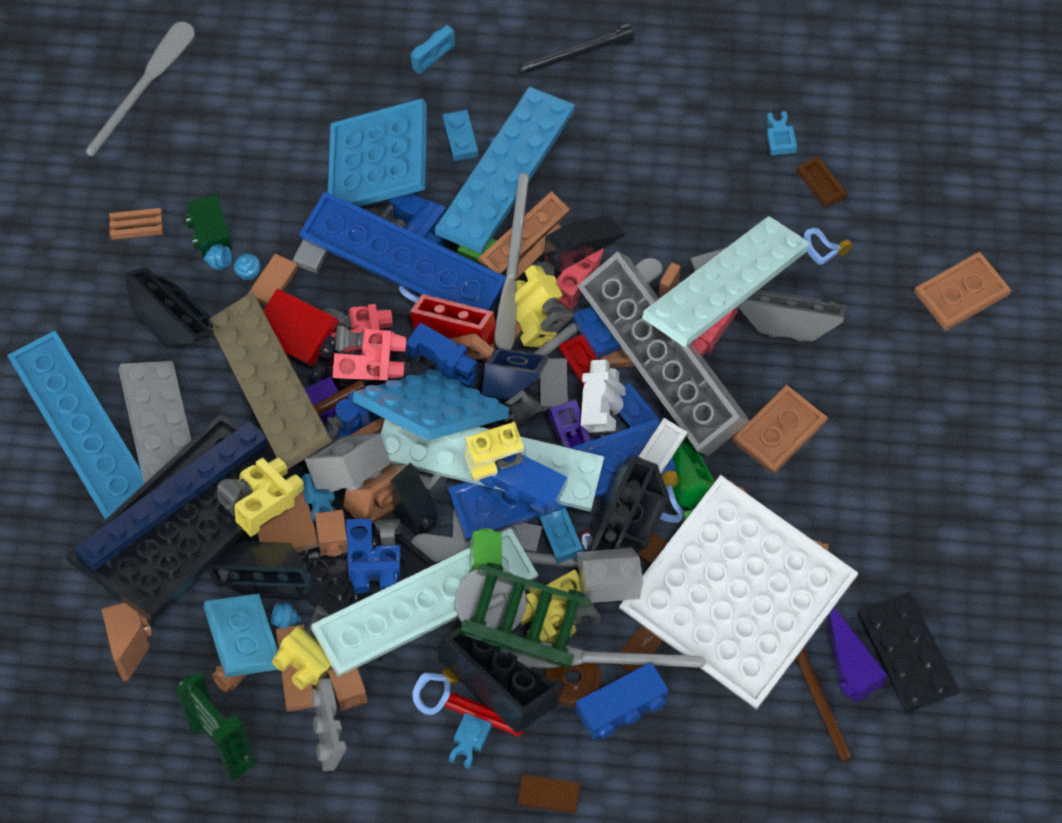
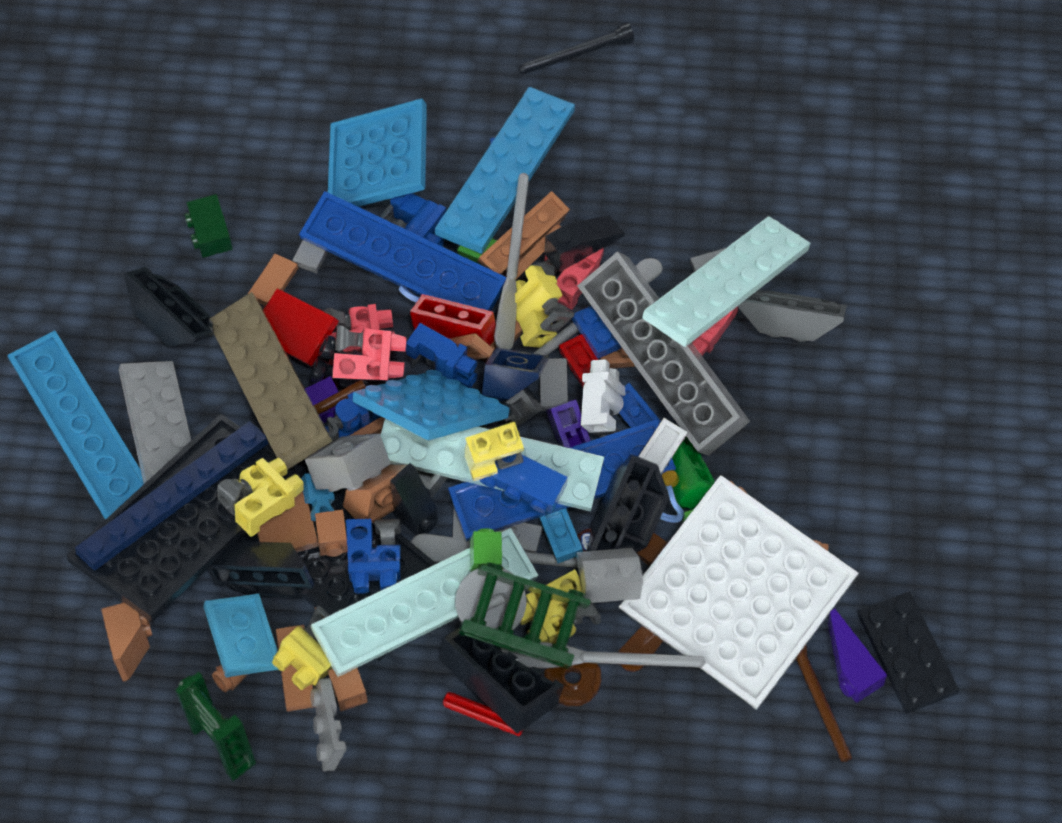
light grey piece [86,22,195,156] -> none
nougat tile [109,208,163,240] -> none
dark azure plate [203,244,232,271] -> none
dark azure plate [234,254,261,280] -> none
dark azure plate [270,602,301,629] -> none
dark azure plate [411,25,455,74] -> none
light blue piece [413,668,459,715] -> none
dark azure plate [442,110,478,162] -> none
dark azure plate [449,713,492,769] -> none
reddish brown tile [518,774,580,814] -> none
blue brick [576,662,669,740] -> none
nougat tile [659,263,681,299] -> none
nougat tile [732,385,828,475] -> none
dark azure plate [767,111,797,156] -> none
reddish brown tile [796,156,847,209] -> none
light blue piece [804,228,853,265] -> none
nougat tile [914,251,1011,331] -> none

